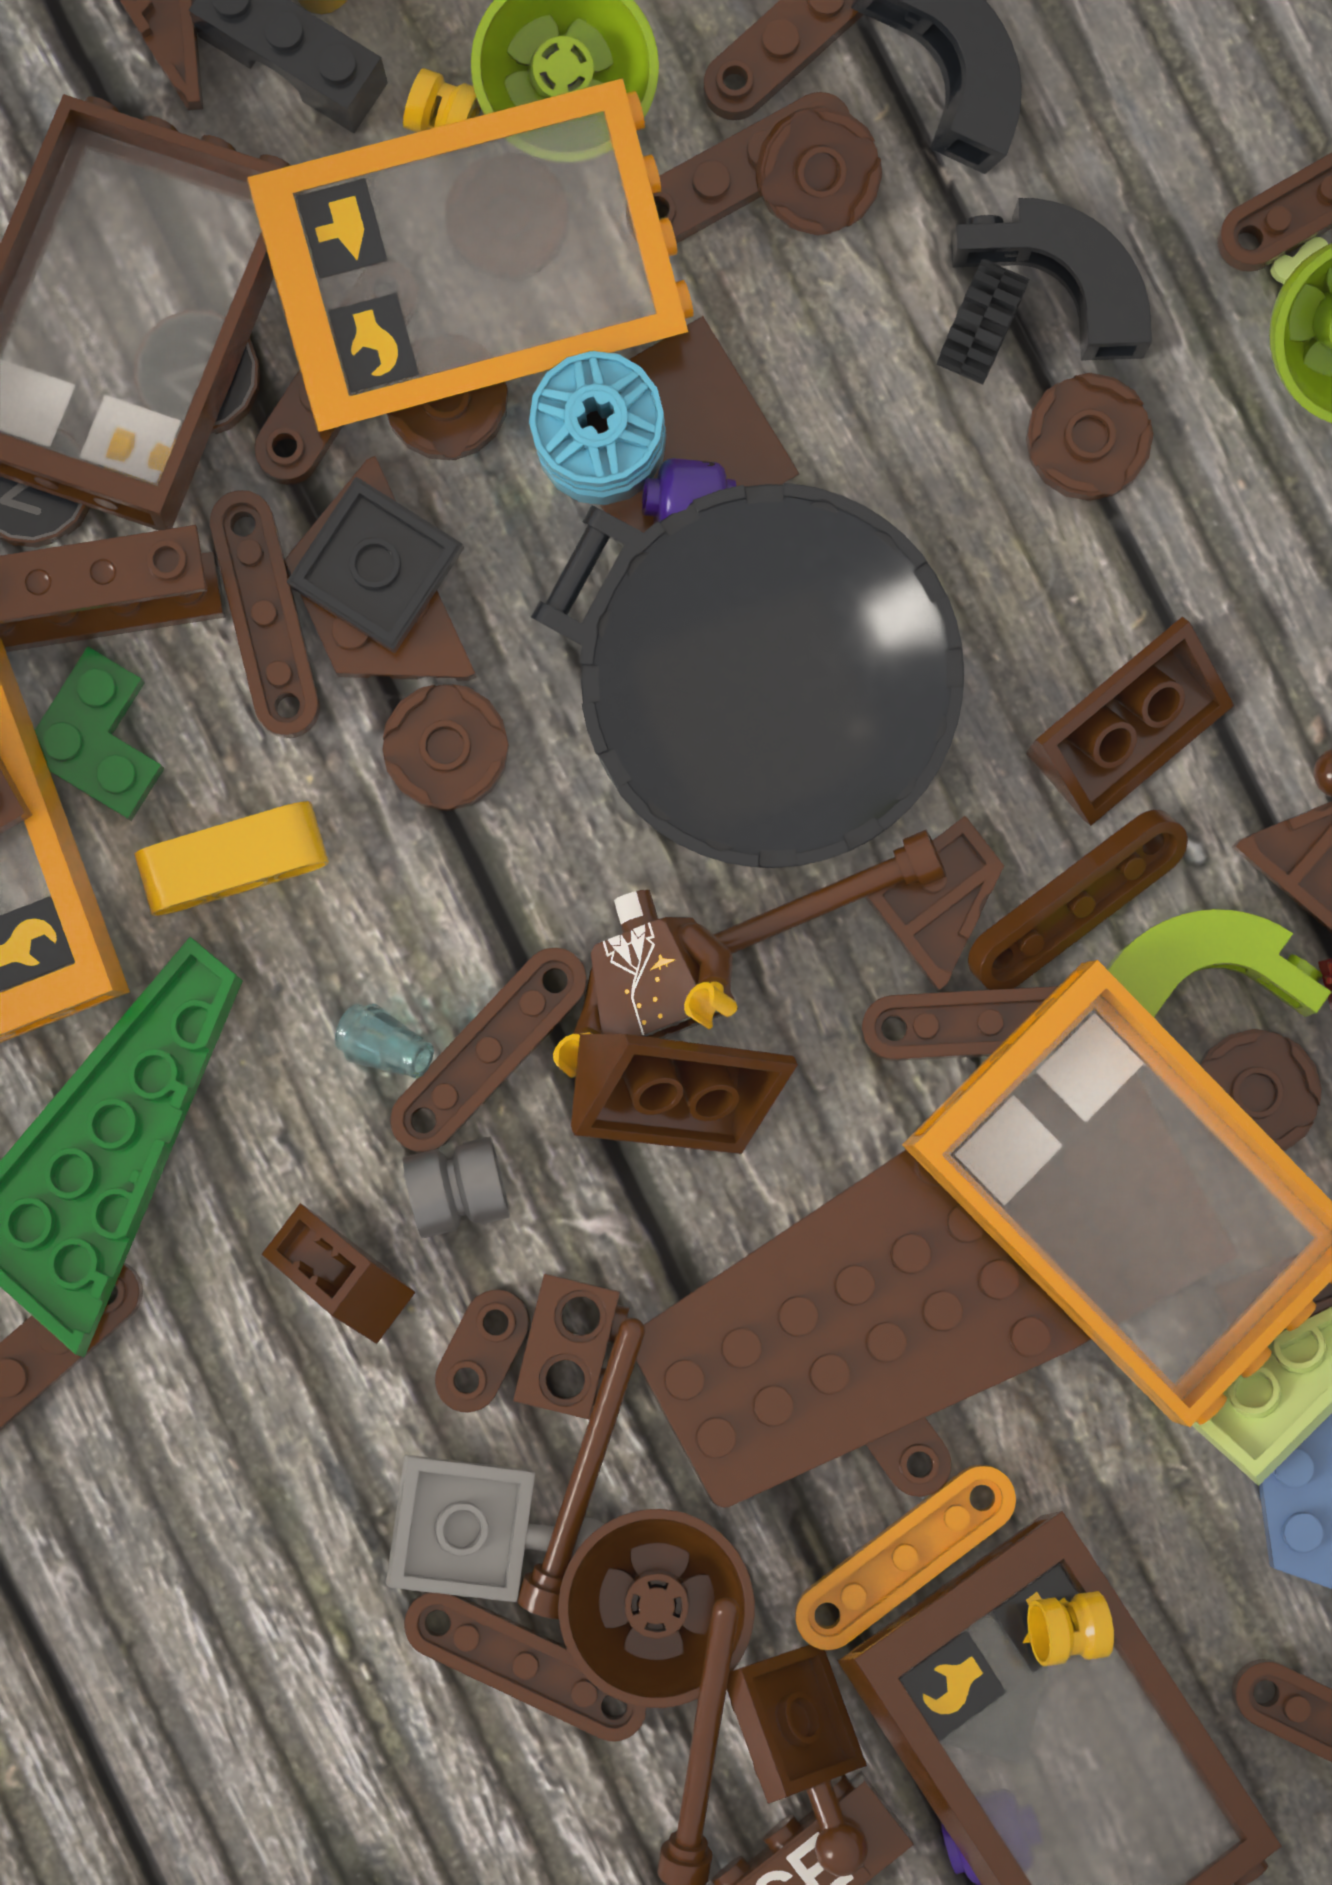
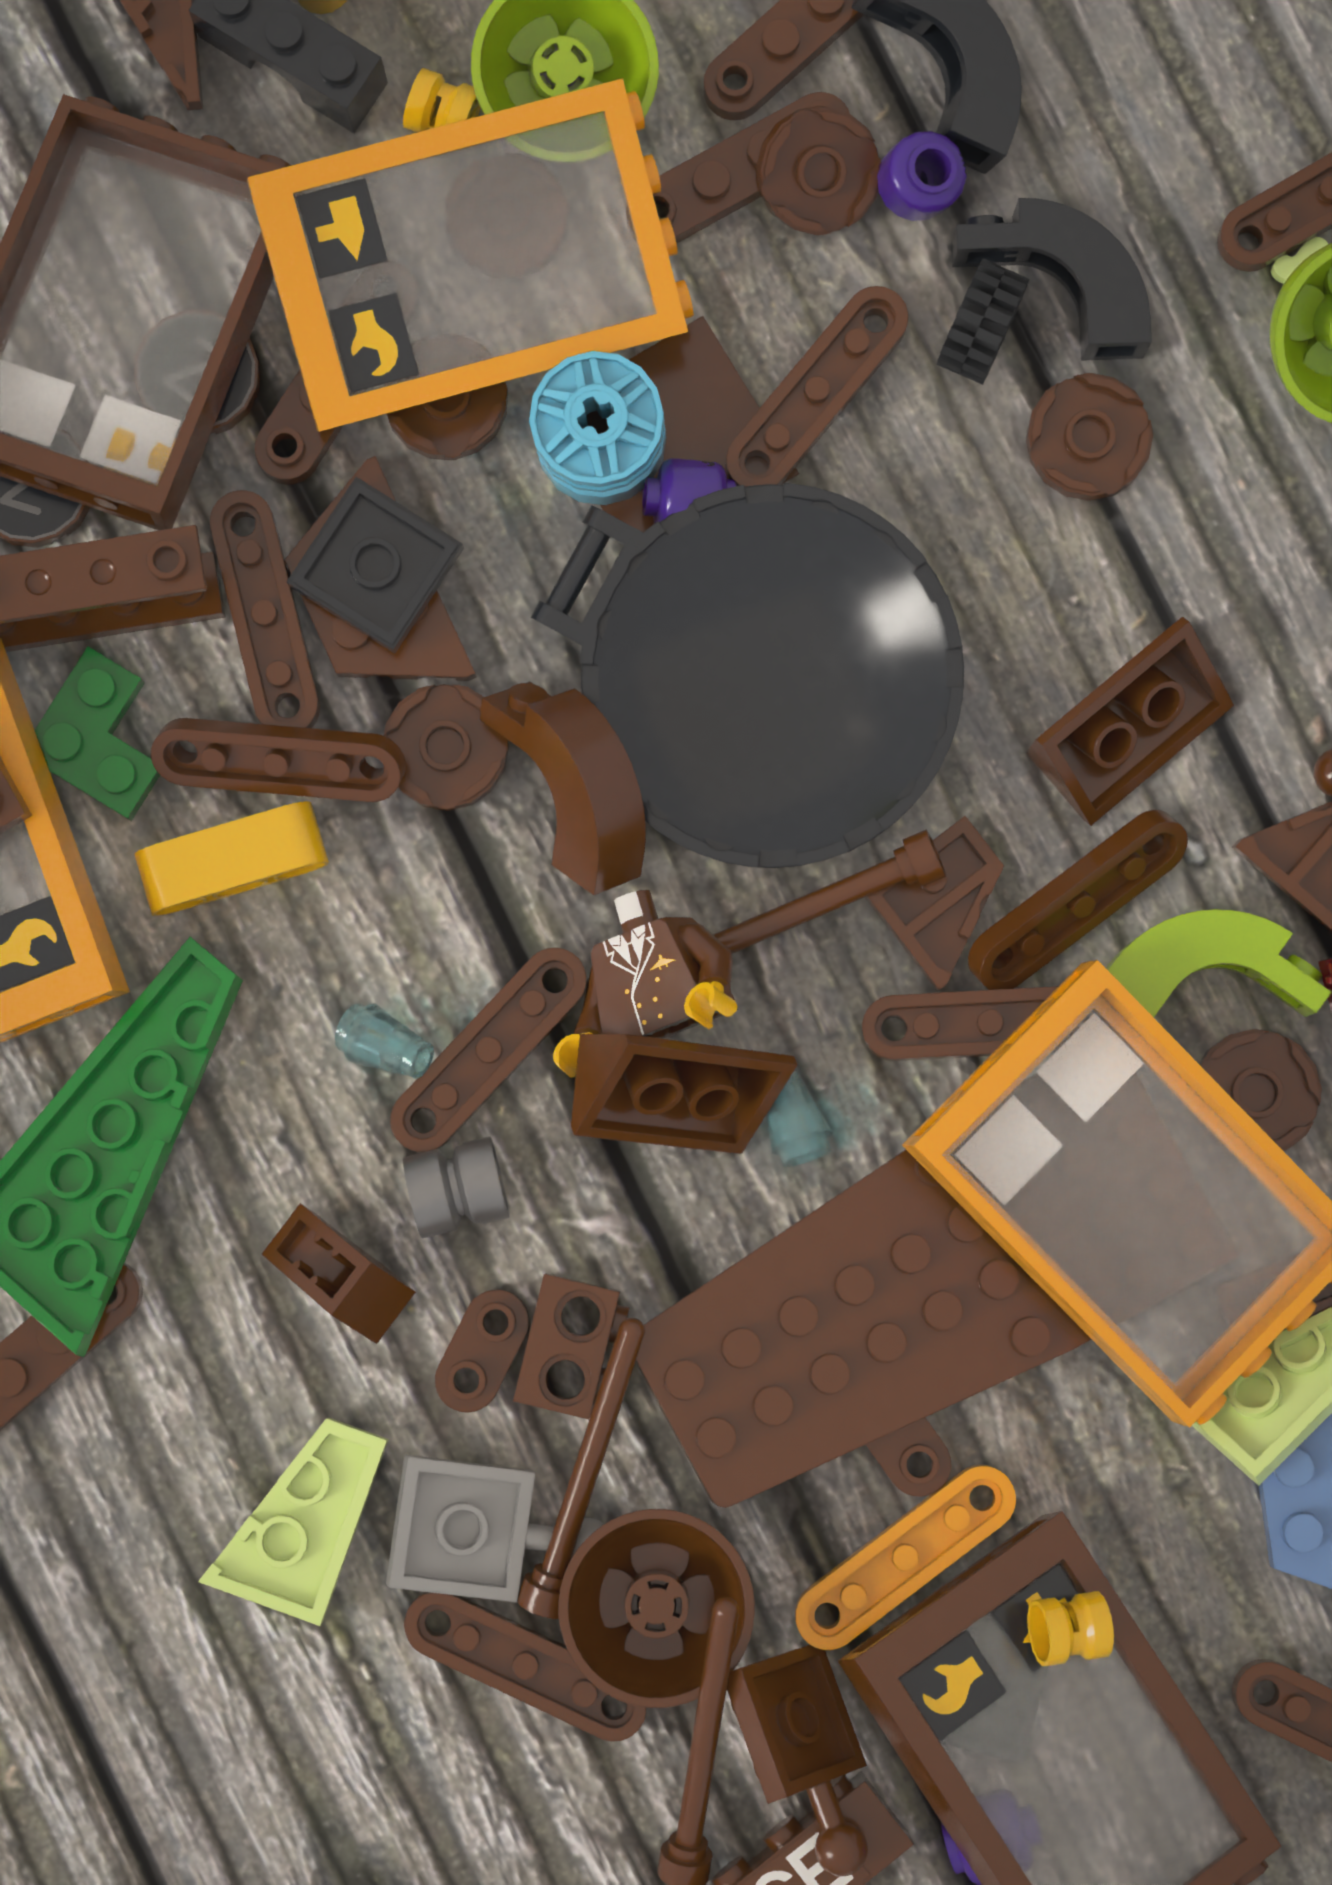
none -> reddish brown plate [151,718,406,802]
none -> yellowish green wing [198,1417,389,1626]
none -> reddish brown arch [479,681,646,895]
none -> reddish brown plate [725,286,908,486]
none -> clear light blue cone [767,1068,832,1167]
none -> dark purple head [877,131,967,221]

